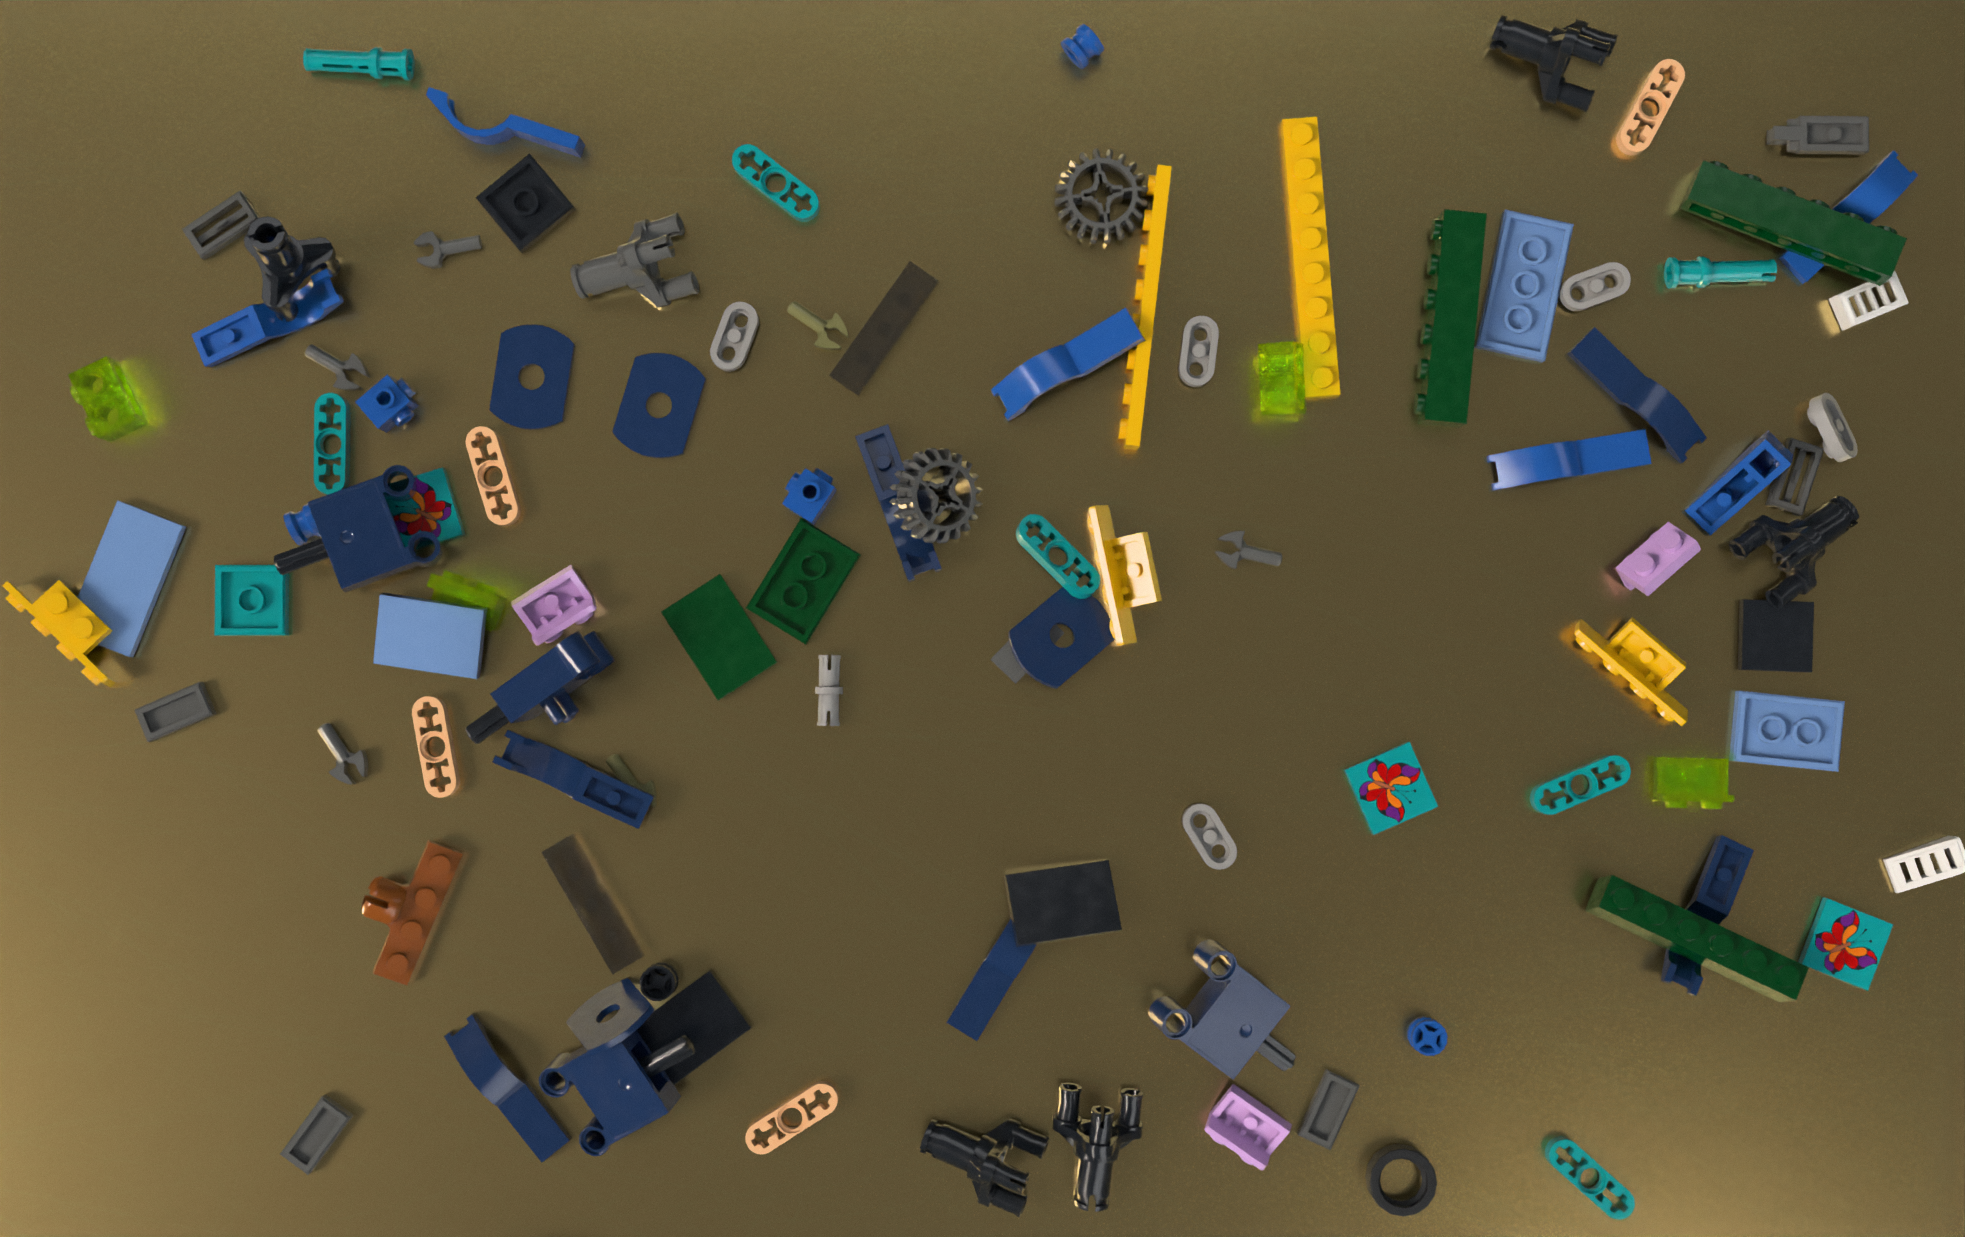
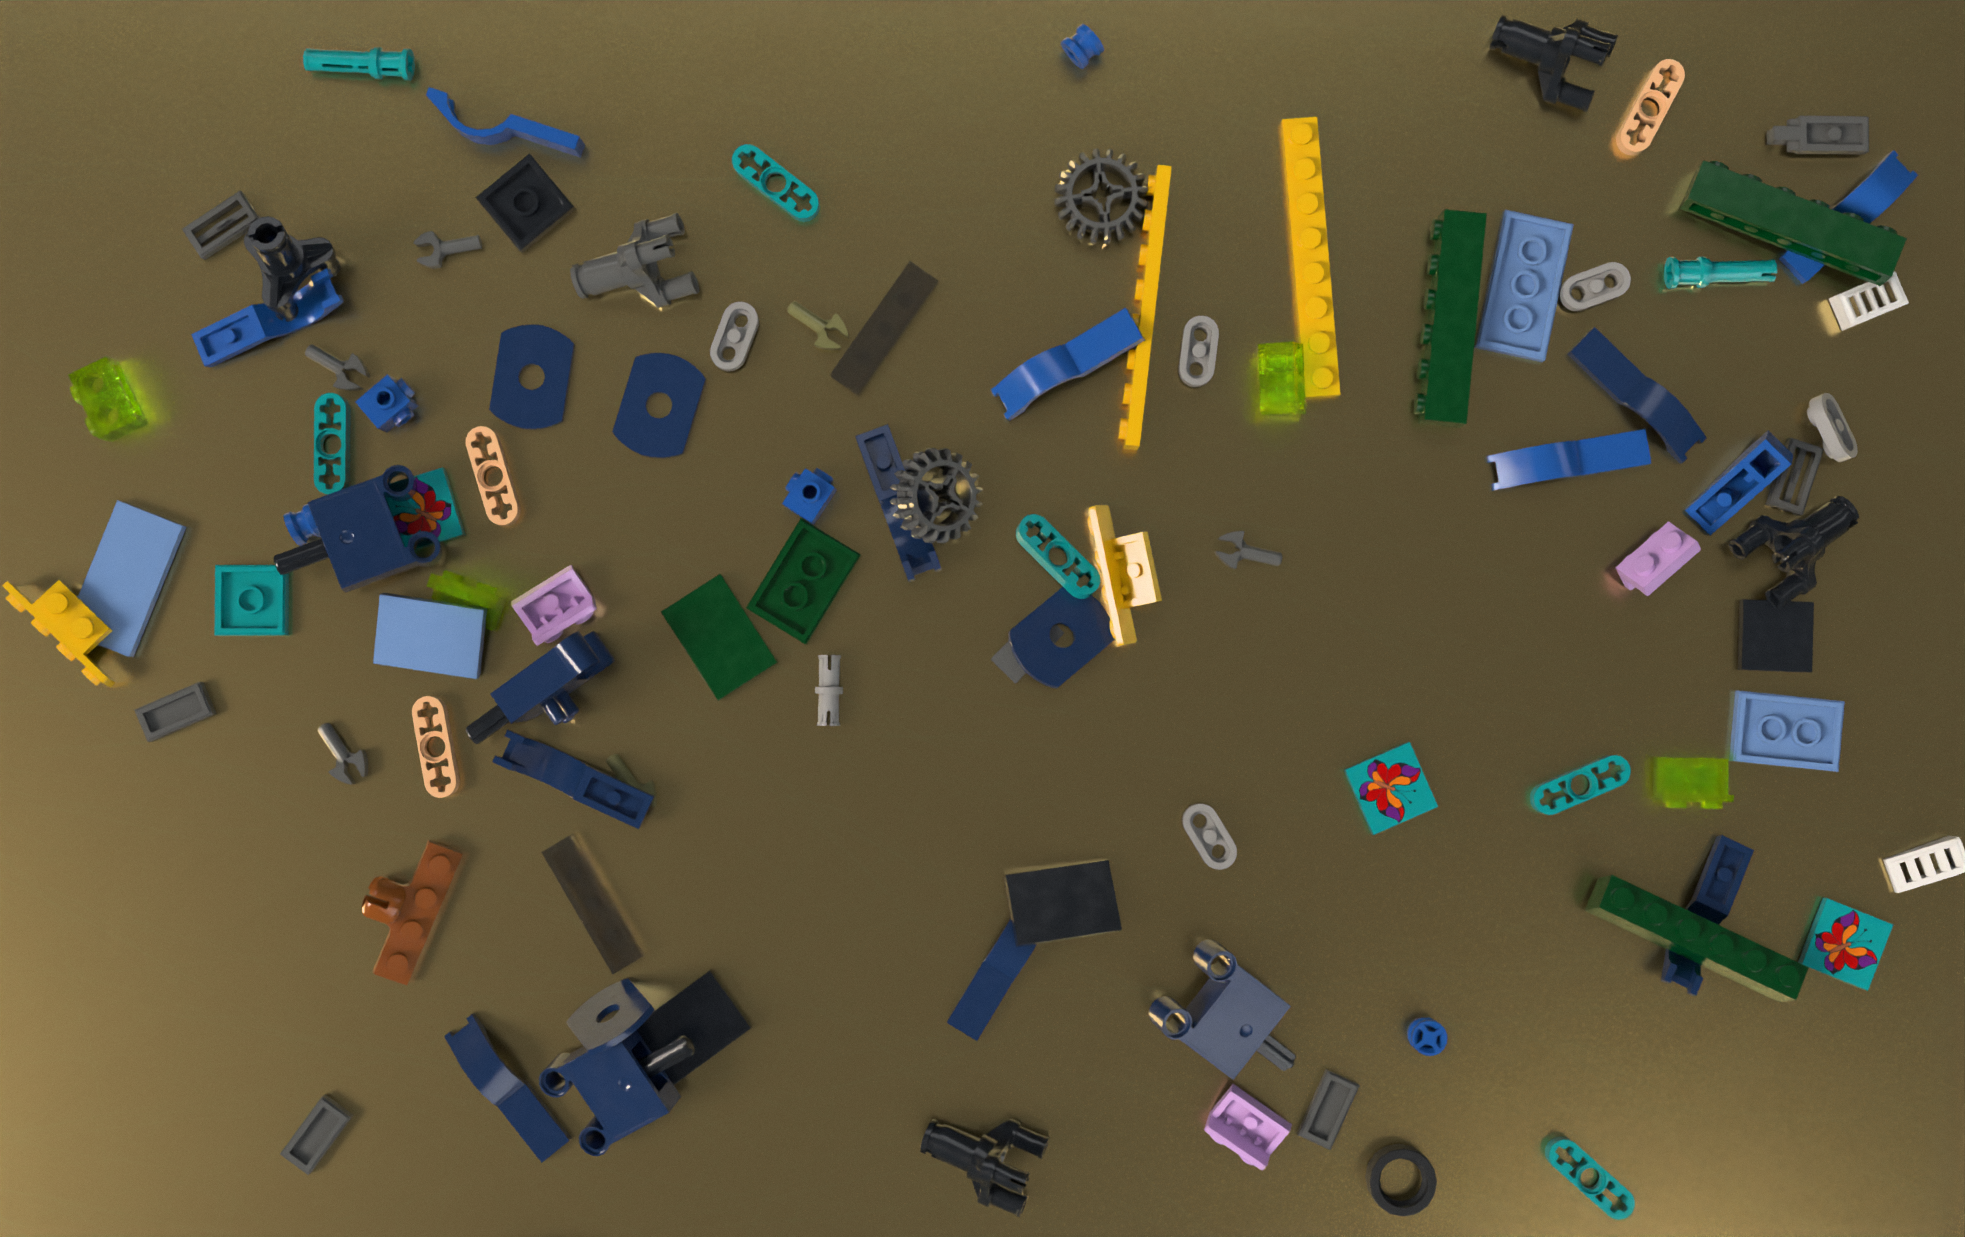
black wheel [640,962,680,1001] -> none
light nougat beam [745,1081,839,1154] -> none
black wheel [1052,1083,1143,1212] -> none
yellow bracket [1574,617,1688,726] -> none

